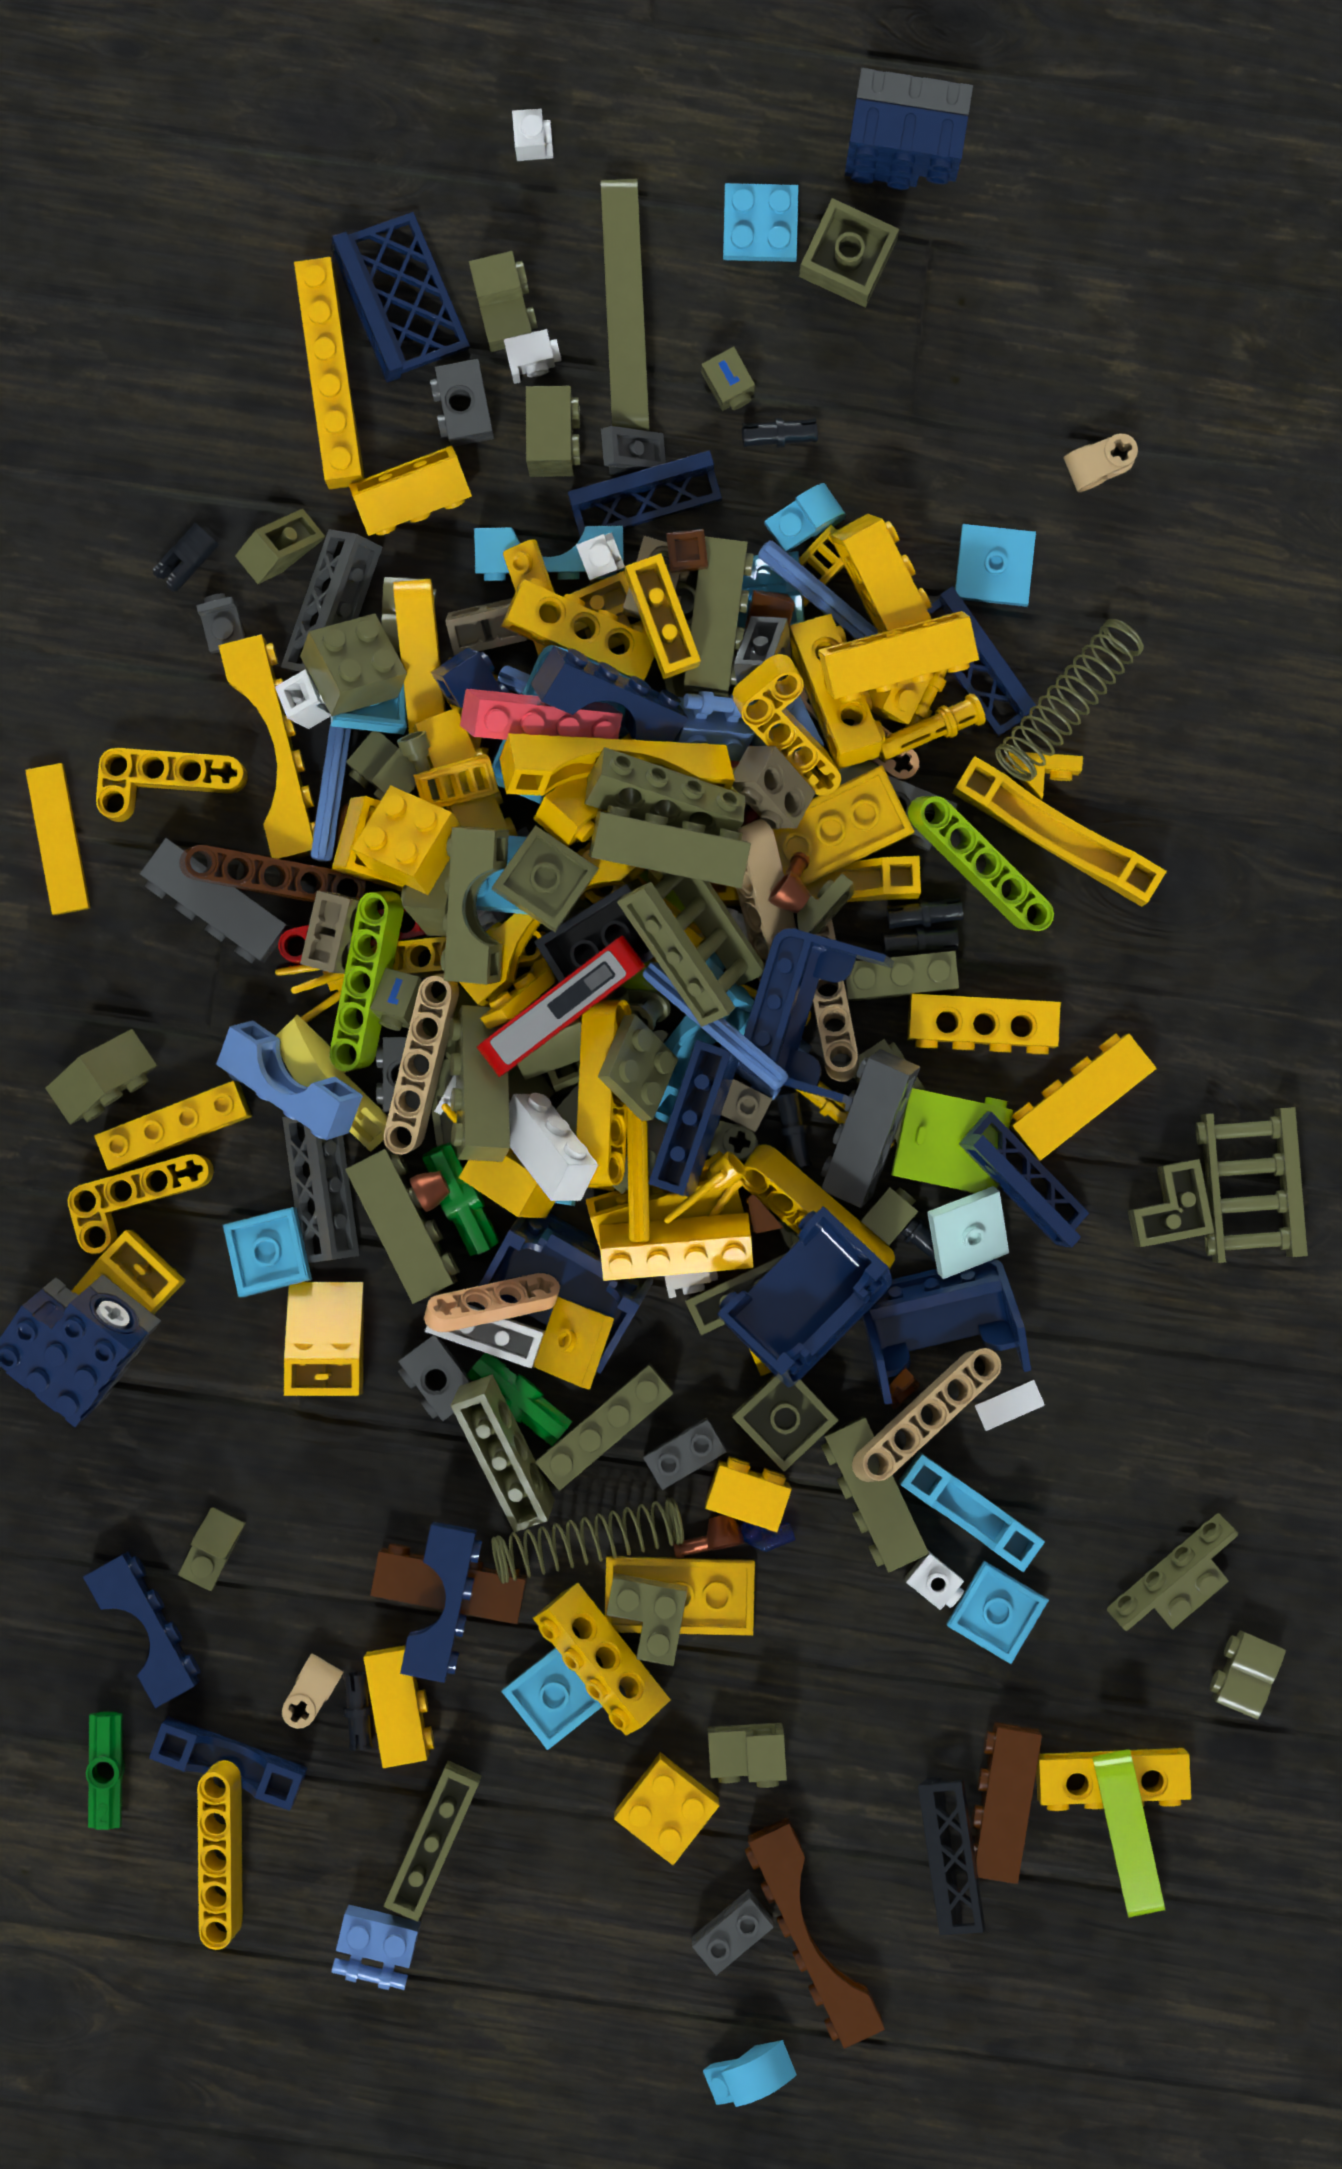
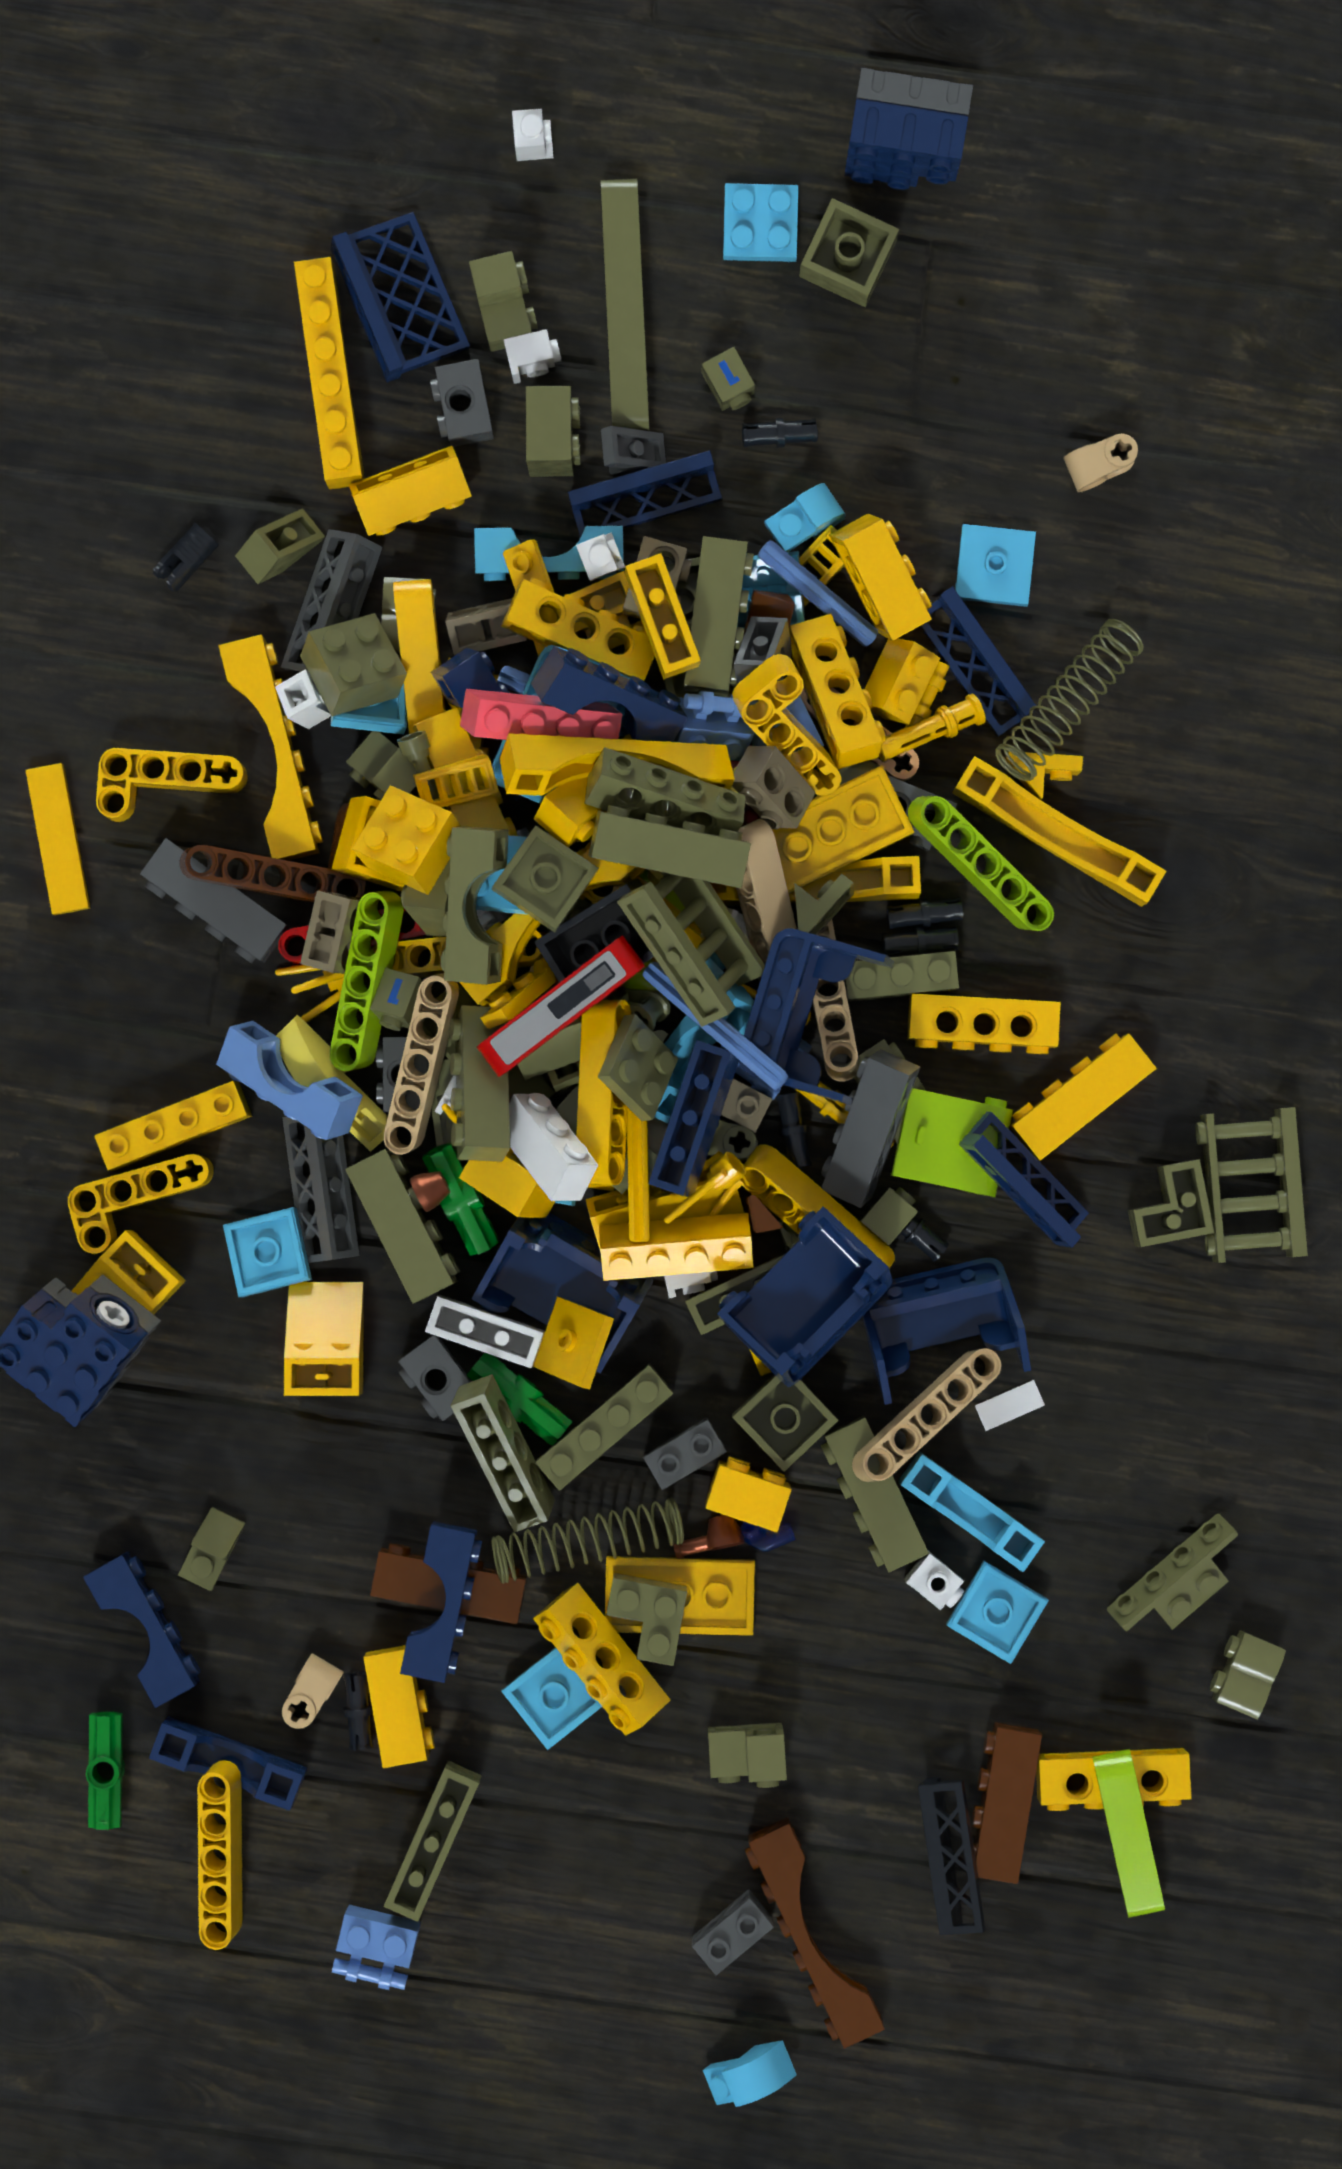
olive brick [45,1029,157,1125] -> none
dark grey bracket [196,593,245,654] -> none
medium blue axle [310,724,351,862] -> none
light nougat beam [424,1273,560,1332] -> none
yellow brick [614,1752,719,1865] -> none
reddish brown tile [666,529,708,573] -> none
copper bar [768,852,811,913] -> none
yellow brick [818,611,979,702] -> none
reddish brown tile [889,1368,920,1410] -> none
light aqua plate [927,1186,1009,1279] -> none

